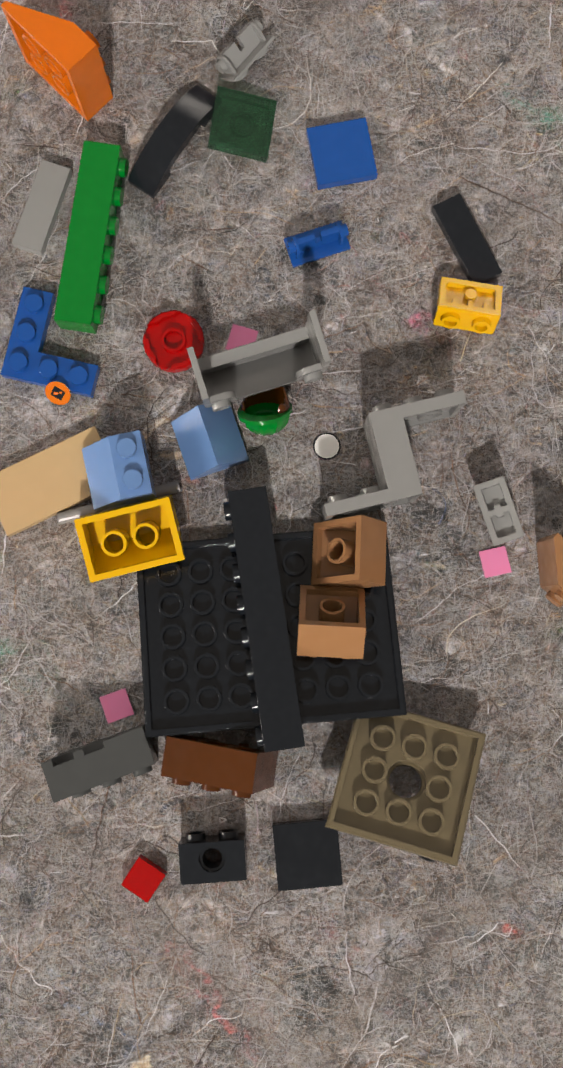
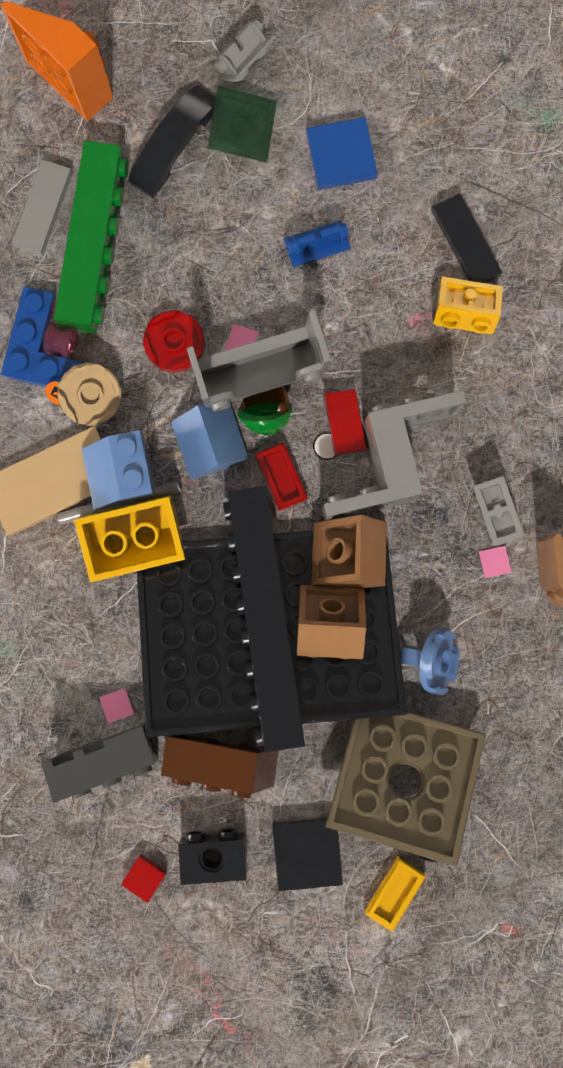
none -> clear pink wheel [43,323,78,359]
none -> tan tile [57,362,121,426]
none -> red tile [255,442,308,512]
none -> red tile [324,389,366,456]
none -> yellow tile [364,856,427,932]
none -> medium blue tile [400,629,460,695]

